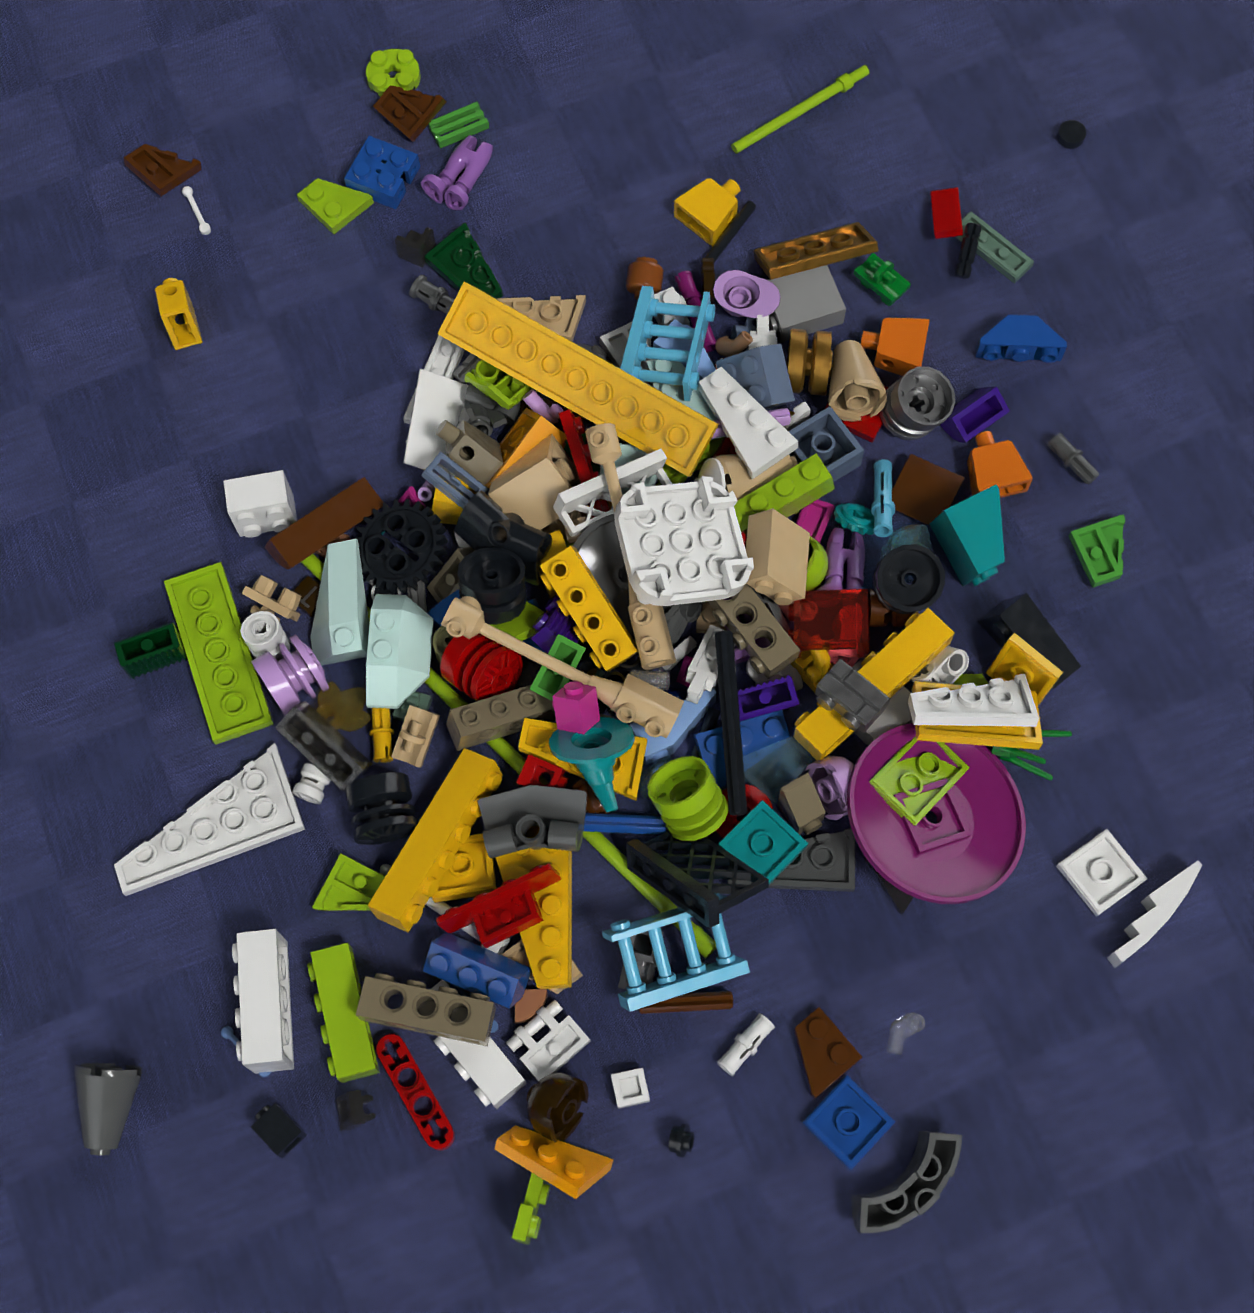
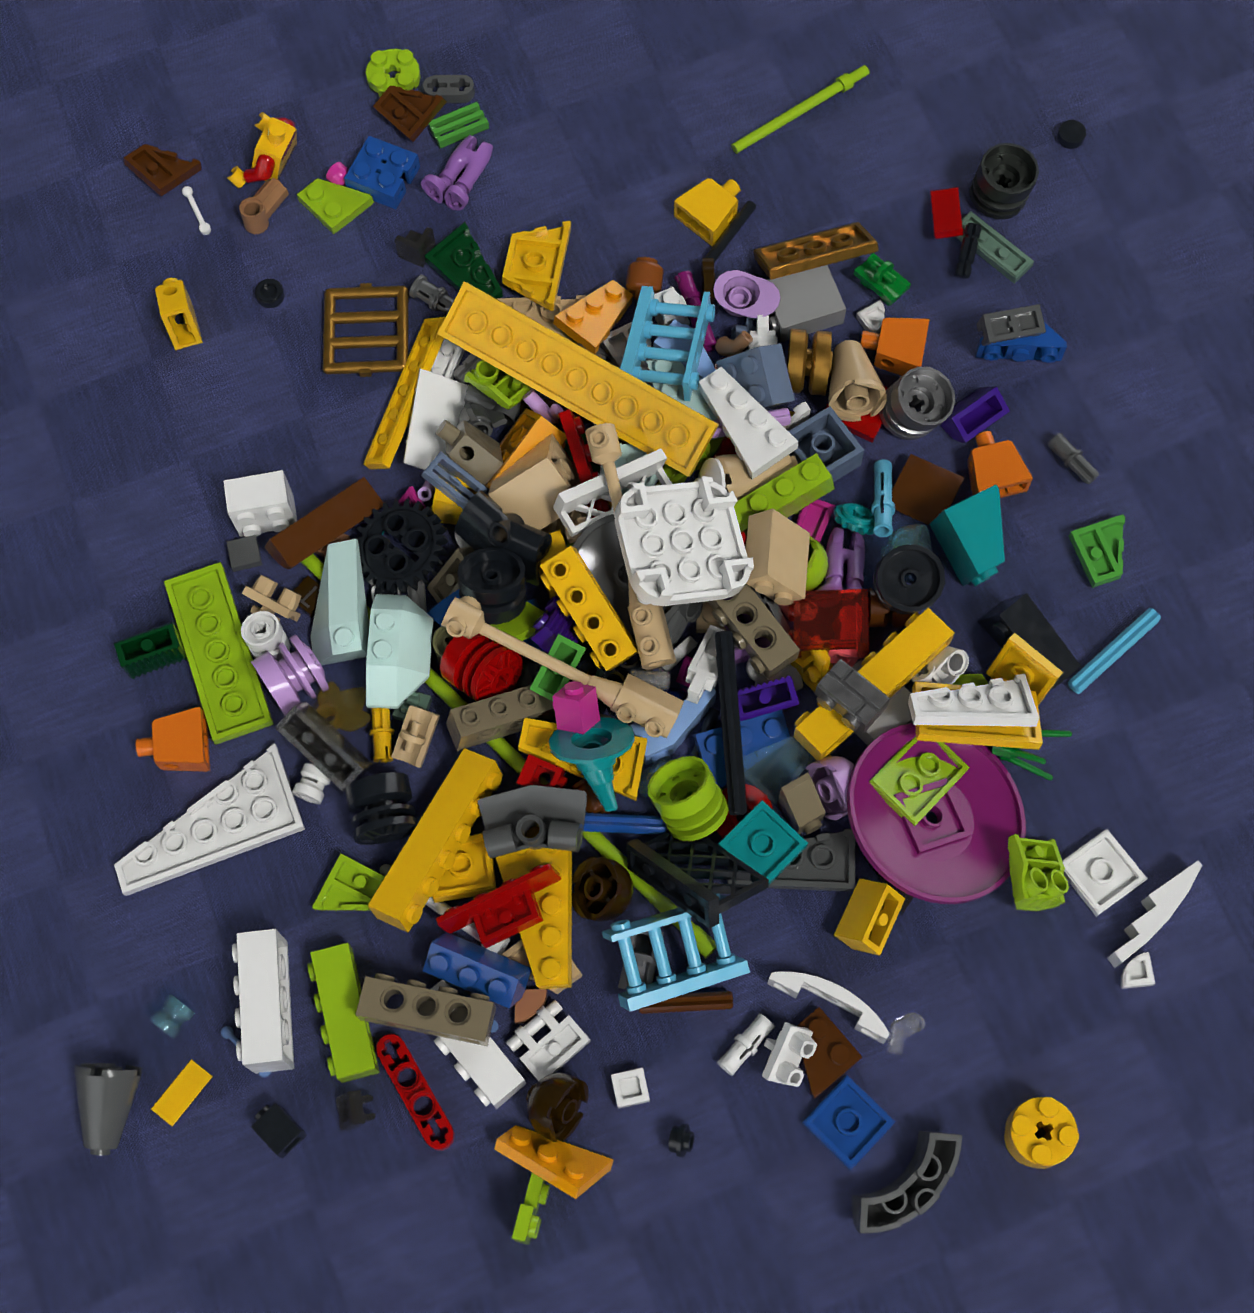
none -> orange torso [136,707,211,772]
none -> clear light blue wheel [149,994,195,1039]
none -> yellow sticker [151,1059,213,1127]
none -> torso [227,112,297,188]
none -> dark grey tile [227,535,263,572]
none -> medium nougat piece [239,177,289,234]
none -> black tile [255,279,285,308]
none -> pearl gold bar [323,283,408,377]
none -> dark pink hinge [326,162,349,186]
none -> yellow tile [363,317,445,469]
none -> dark grey beam [423,75,475,104]
none -> yellow wing [502,221,571,311]
none -> light orange wing [553,280,633,354]
none -> dark brown cylinder [572,857,634,922]
none -> white hips [762,1022,817,1087]
none -> white slope [767,972,890,1044]
none -> yellow brick [834,878,905,956]
none -> white tile [856,300,885,333]
none -> pearl dark grey wheel [969,143,1039,219]
none -> dark grey hinge [976,304,1046,346]
none -> yellow brick [1004,1097,1079,1169]
none -> lime slope [1008,834,1069,911]
none -> medium azure axle [1068,608,1161,694]
none -> white tile [1120,952,1155,989]

